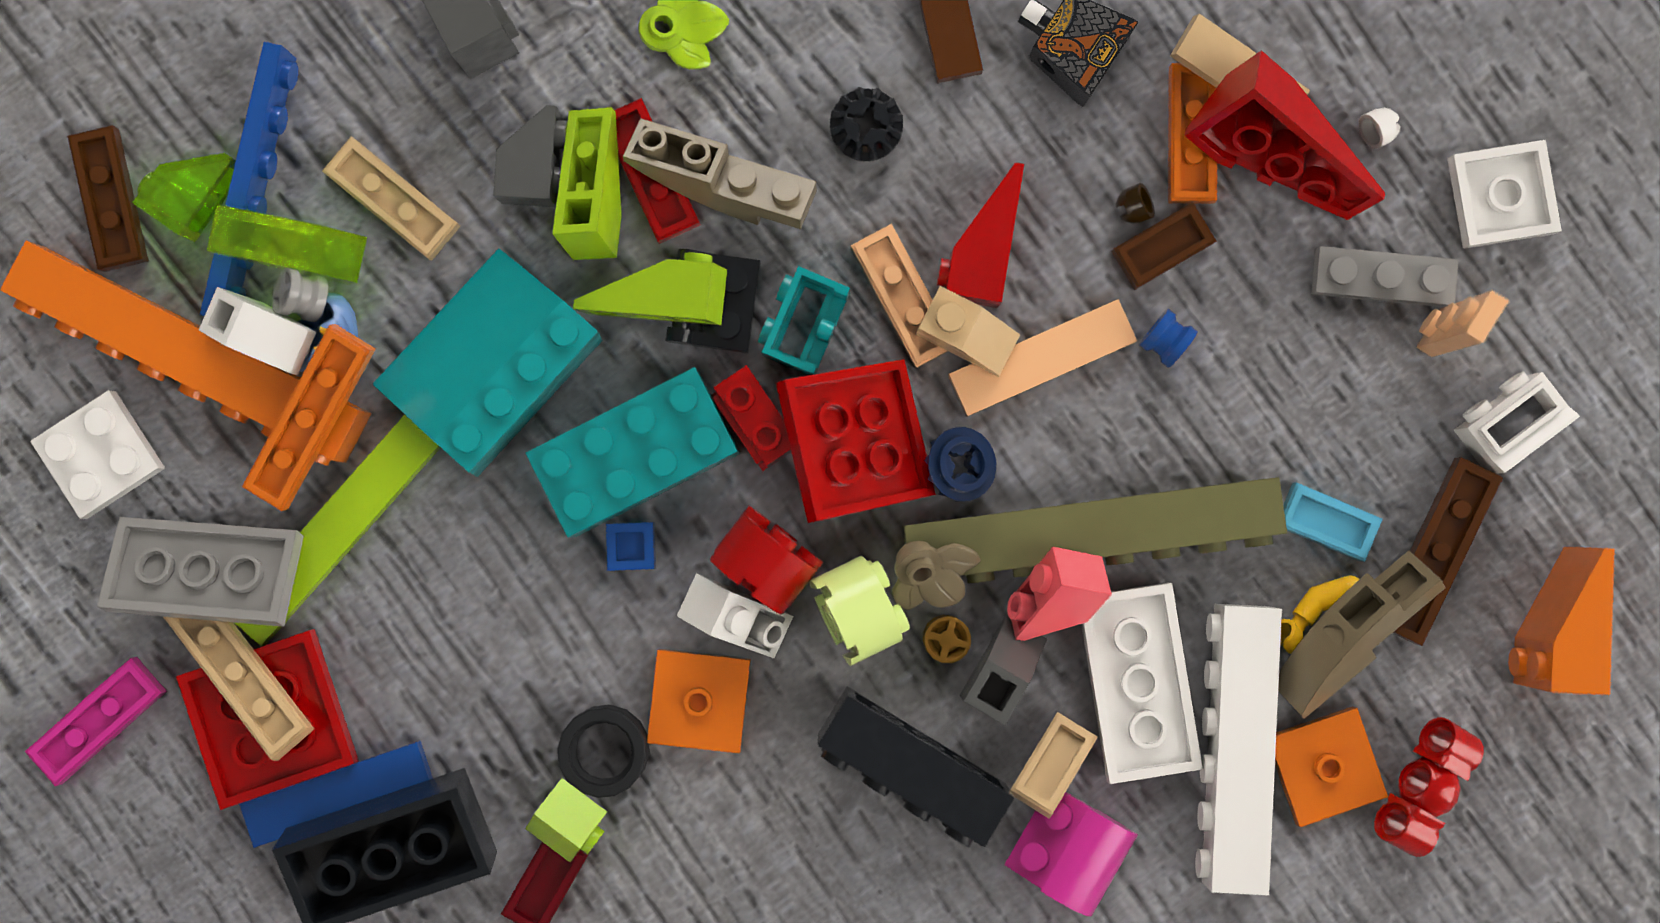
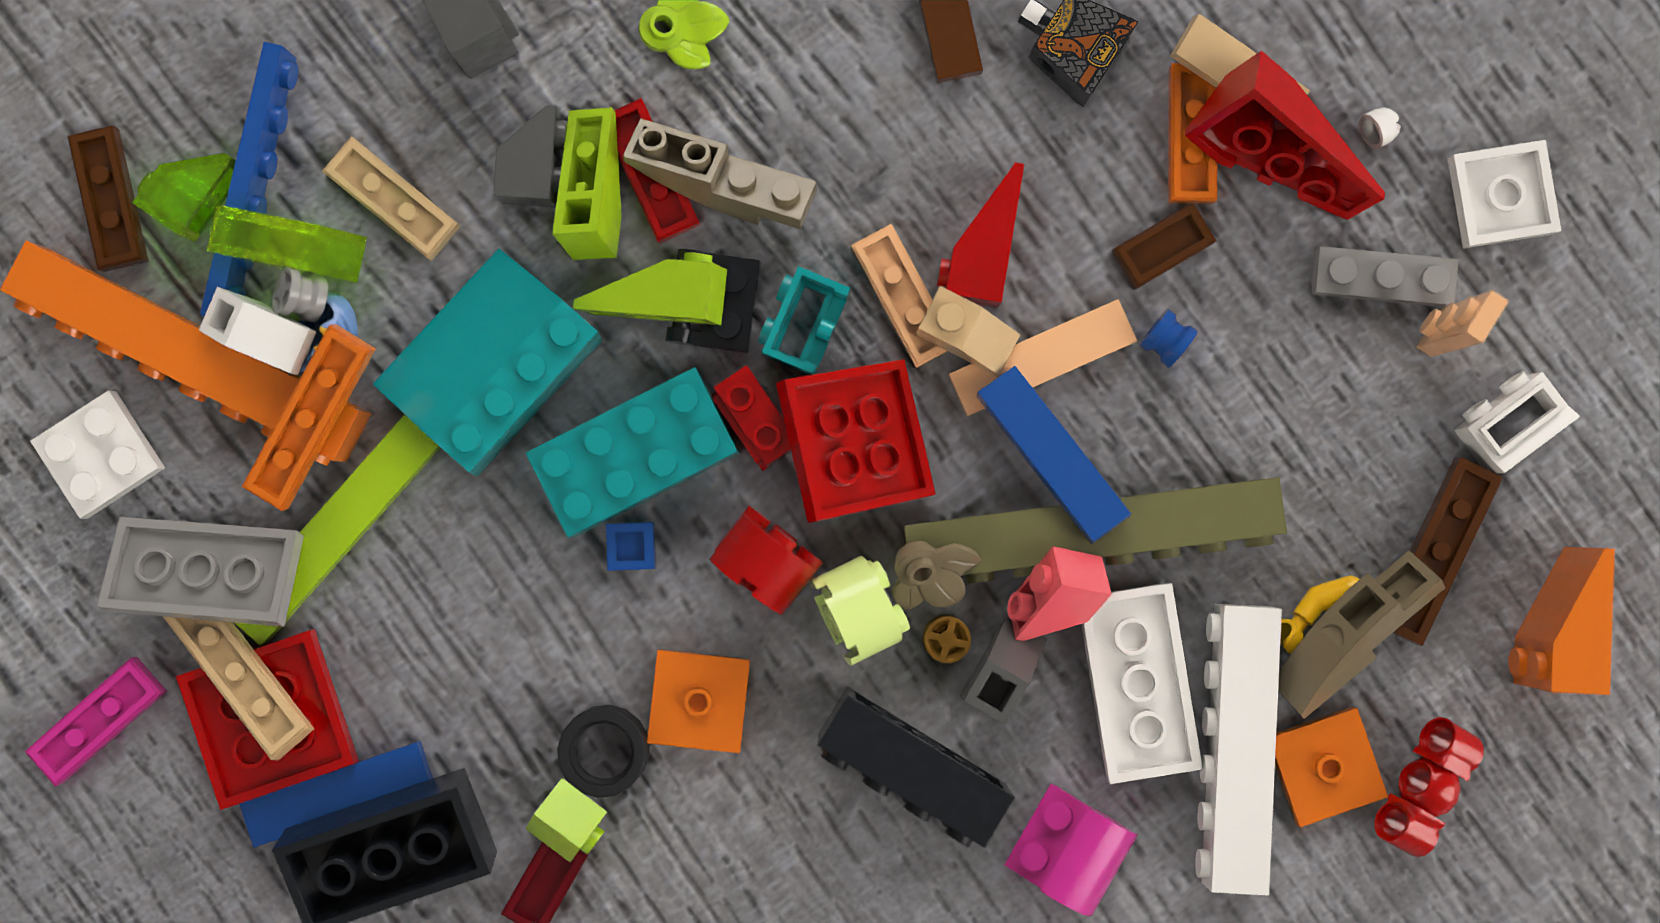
white slope [677,573,794,658] -> none
black gear [830,87,903,162] -> none
dark blue gear [924,427,996,502] -> none
tan tile [1010,712,1098,819] -> none
dark brown hinge [1116,183,1155,224] -> none
medium azure tile [1283,482,1382,562] -> none
none -> blue tile [977,366,1131,545]

